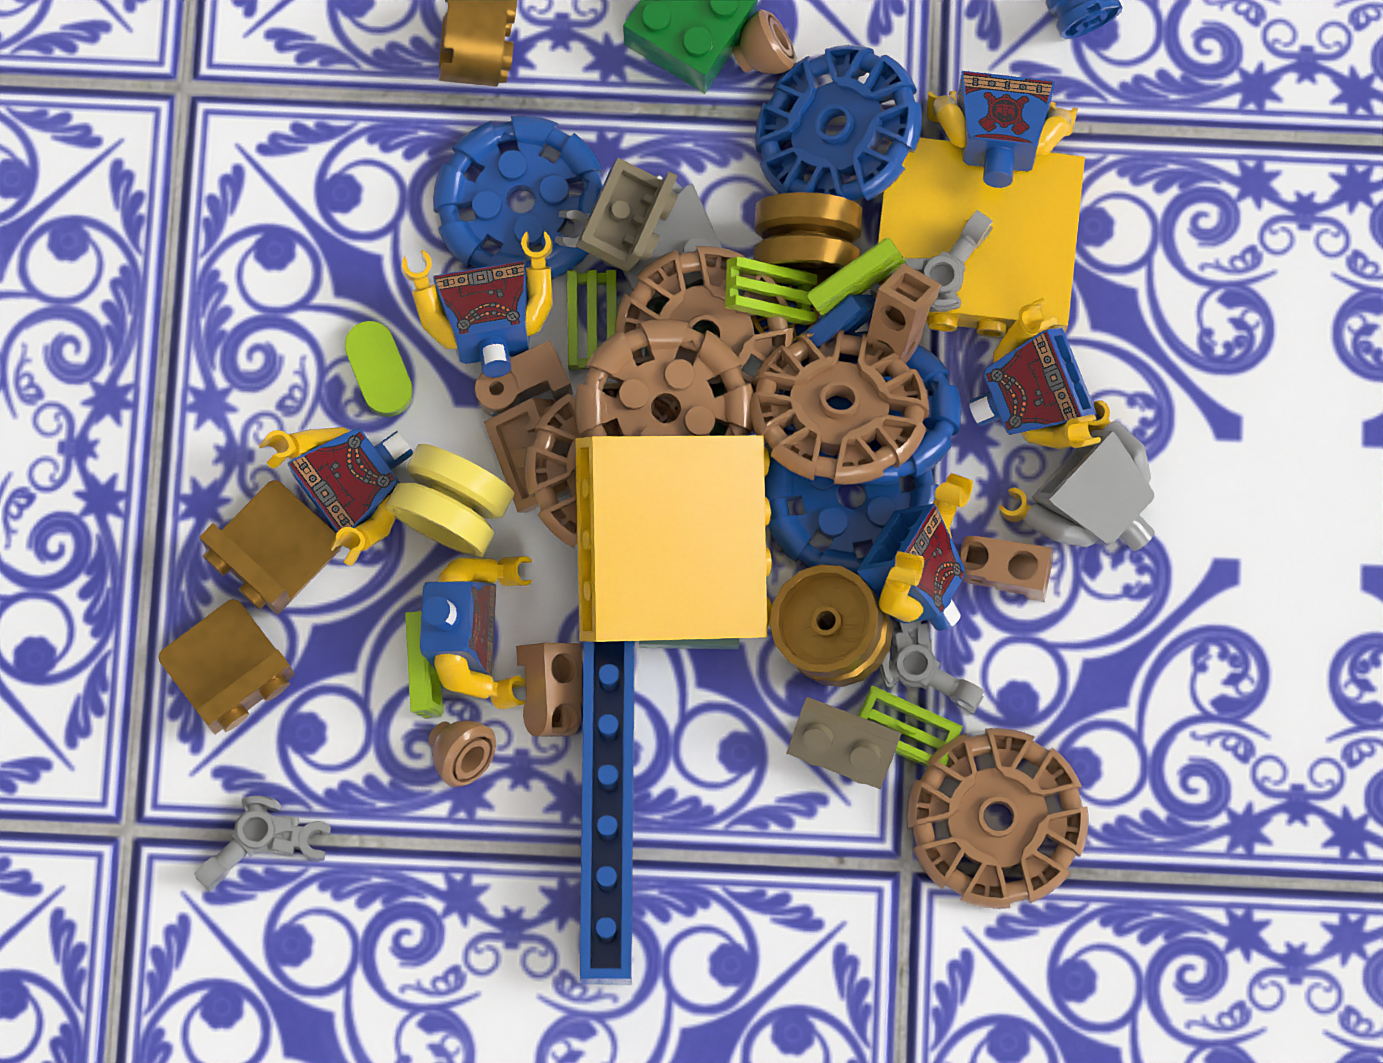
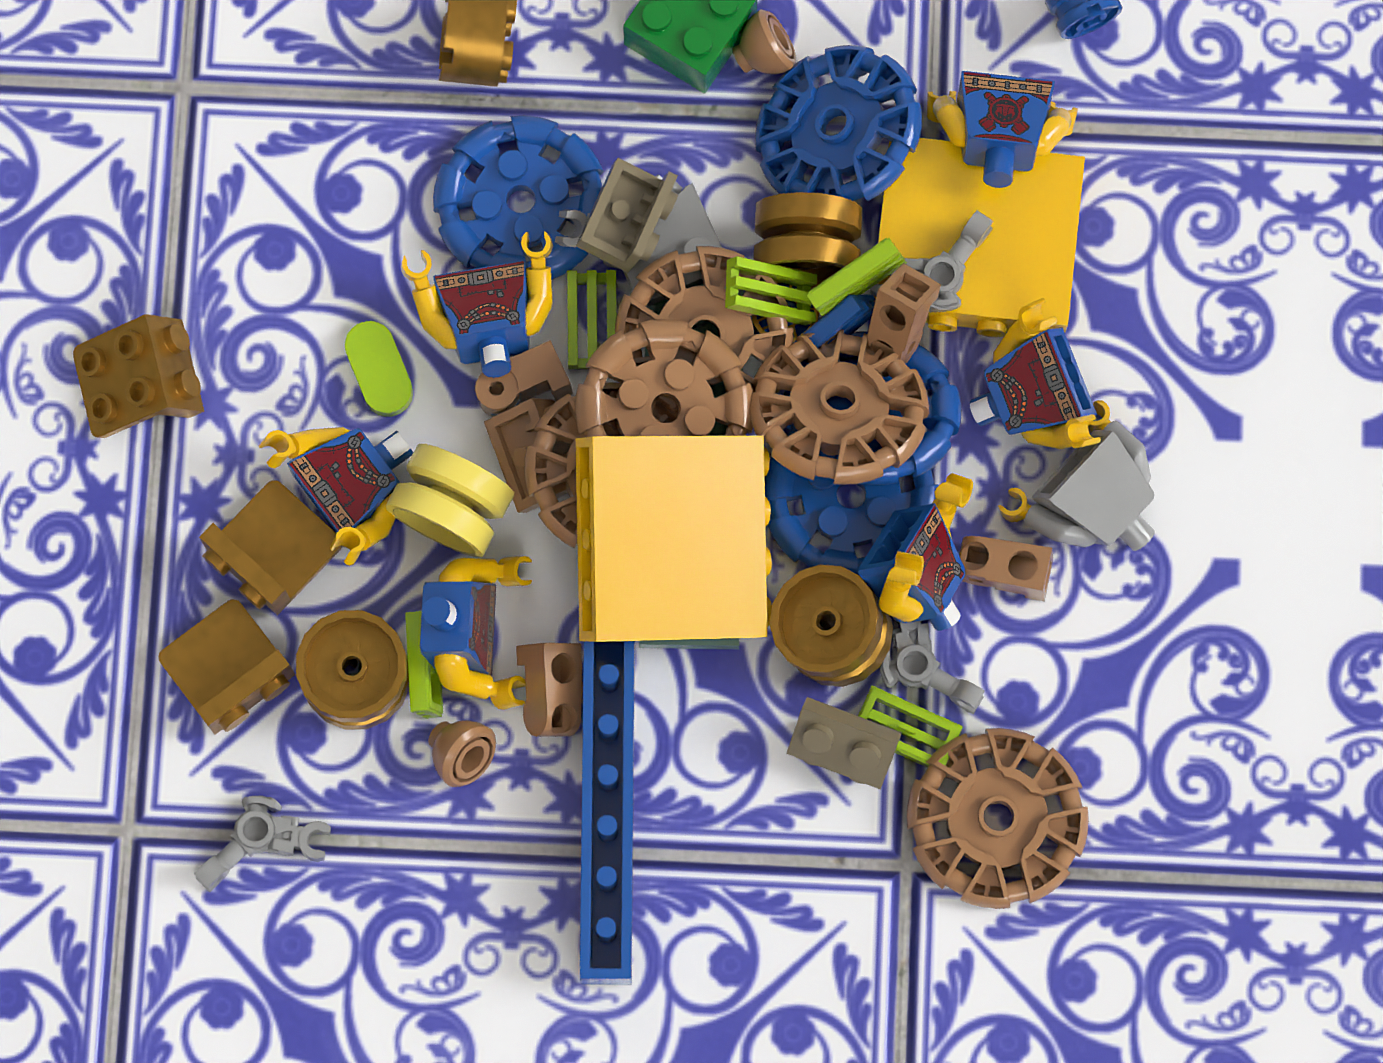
none -> pearl gold bracket [73,314,205,438]
none -> pearl gold wheel [296,610,409,730]

